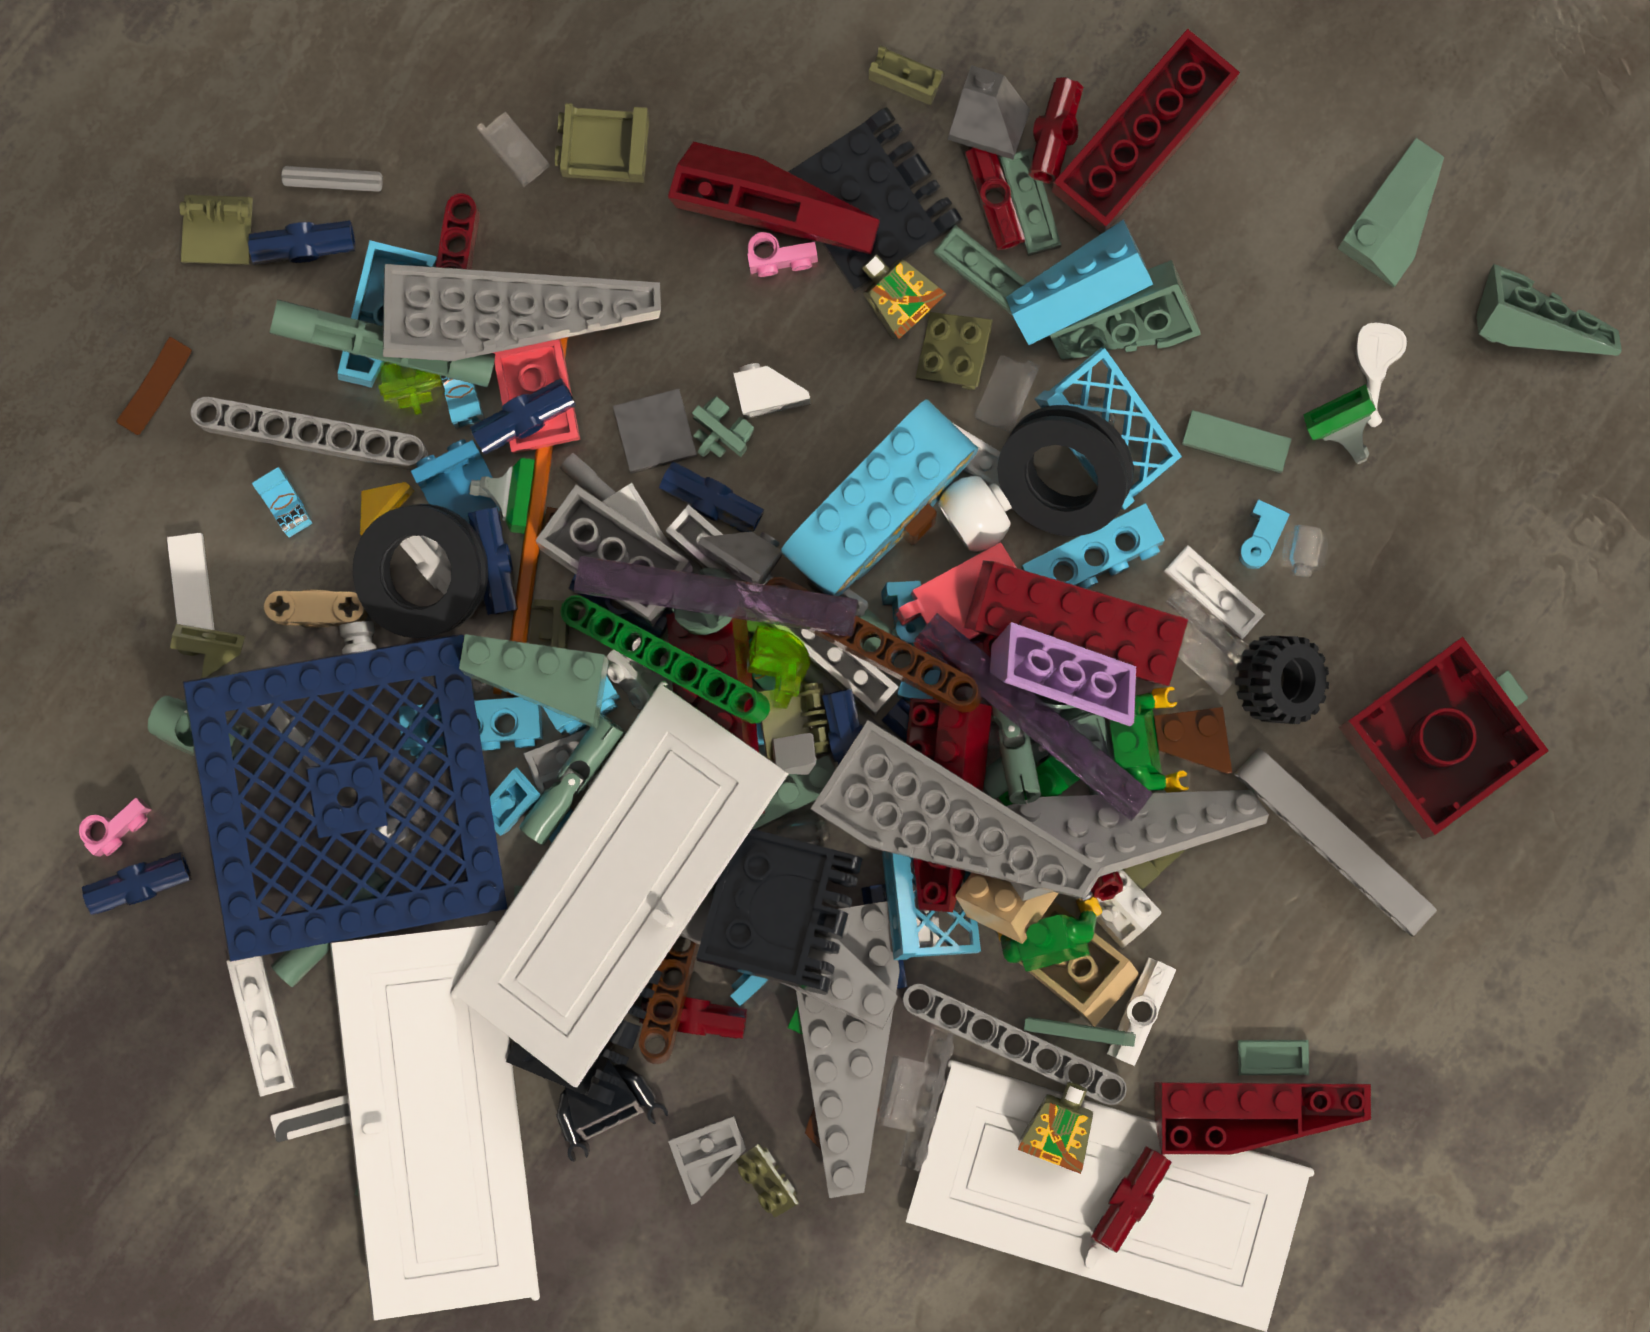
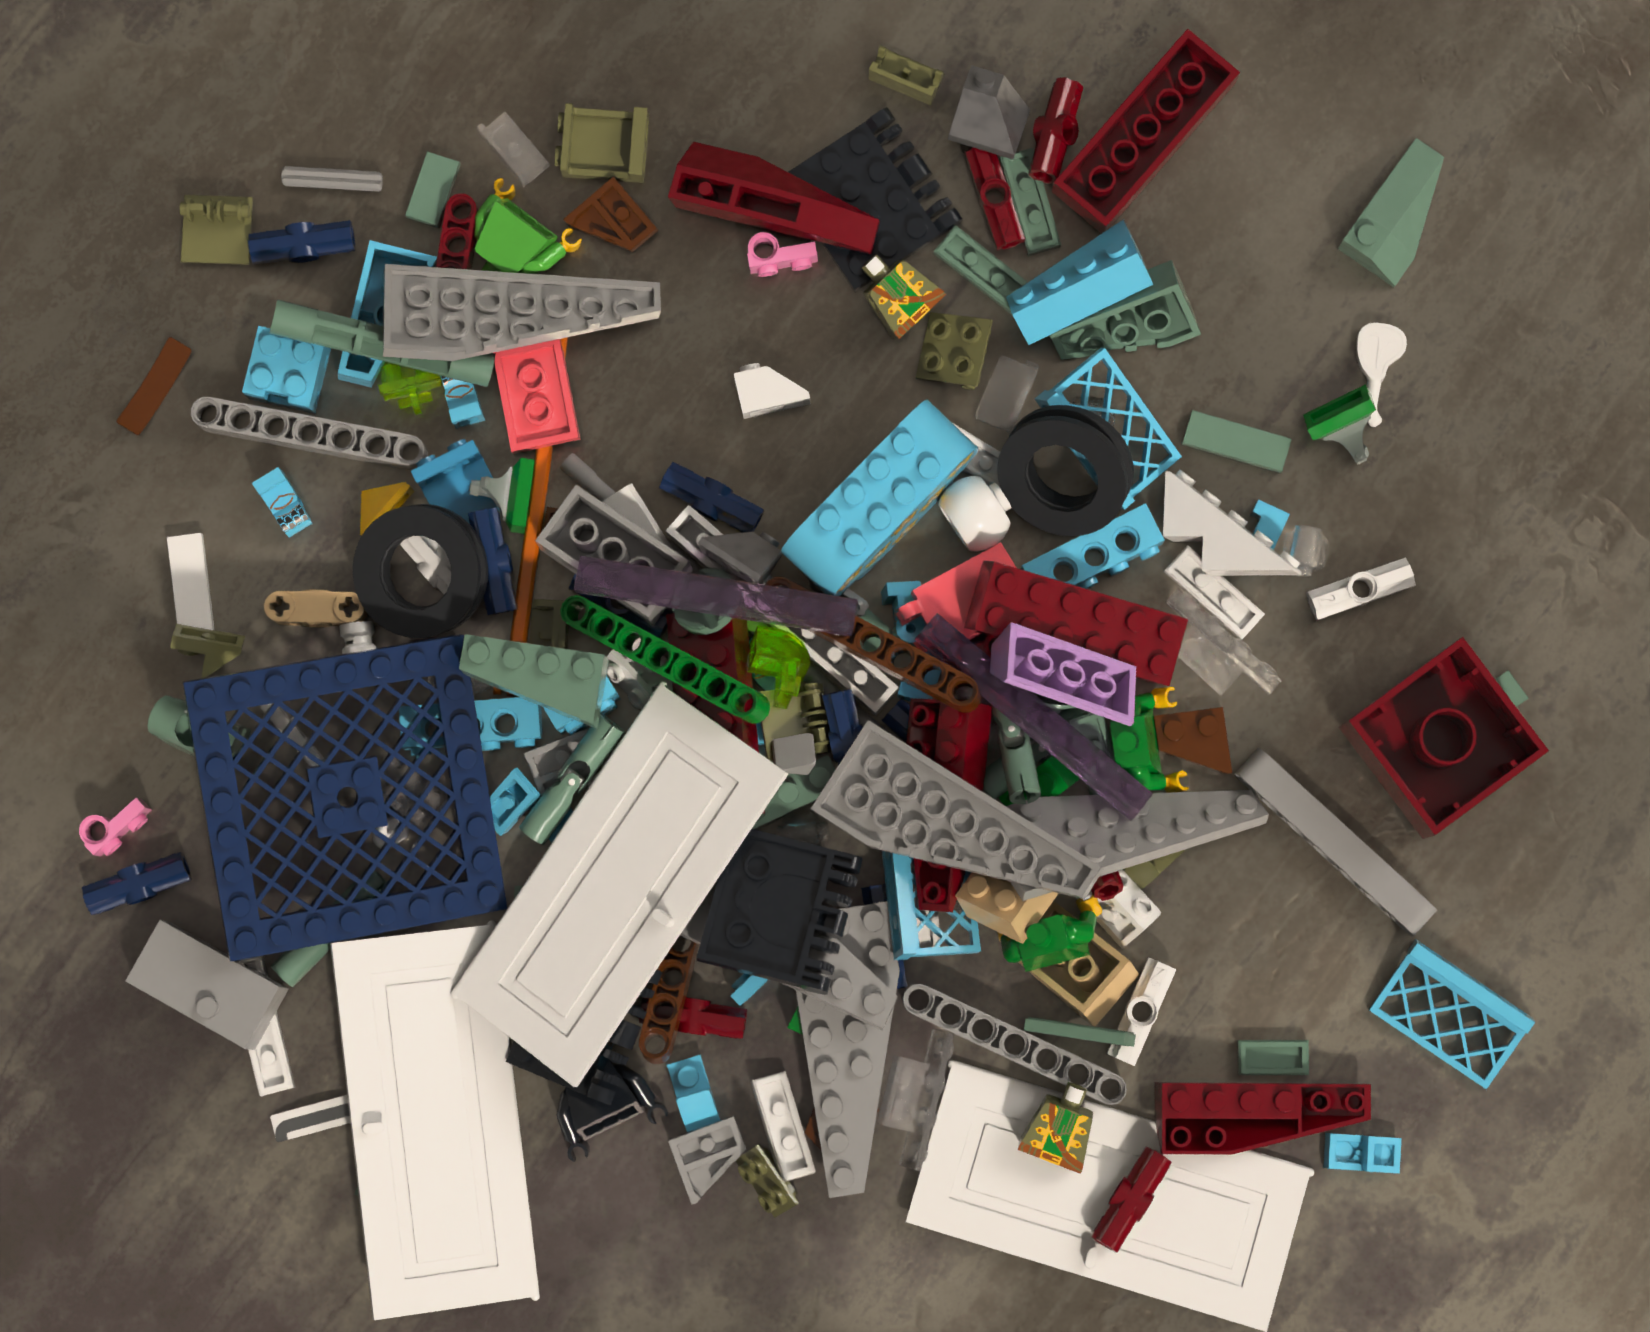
dark blue piece [470,378,576,455] -> none
flat silver tile [613,389,697,473] -> none
sand green hips [692,396,754,458] -> none
reddish brown tile [903,504,937,546] -> none
black tyre [1235,635,1329,724] -> none
sand green wedge [1476,264,1622,356] -> none
none -> light grey brick [125,920,289,1050]
none -> medium azure piece [242,326,331,414]
none -> sand green tile [405,151,461,228]
none -> bright green torso [474,178,582,274]
none -> reddish brown wing [563,177,658,252]
none -> medium azure slope [667,1055,720,1132]
none -> white tile [751,1071,816,1182]
none -> white slope [1163,469,1301,576]
none -> white piece [1306,557,1416,621]
none -> medium azure slope [1323,1133,1402,1174]
none -> medium azure fence [1369,939,1535,1089]

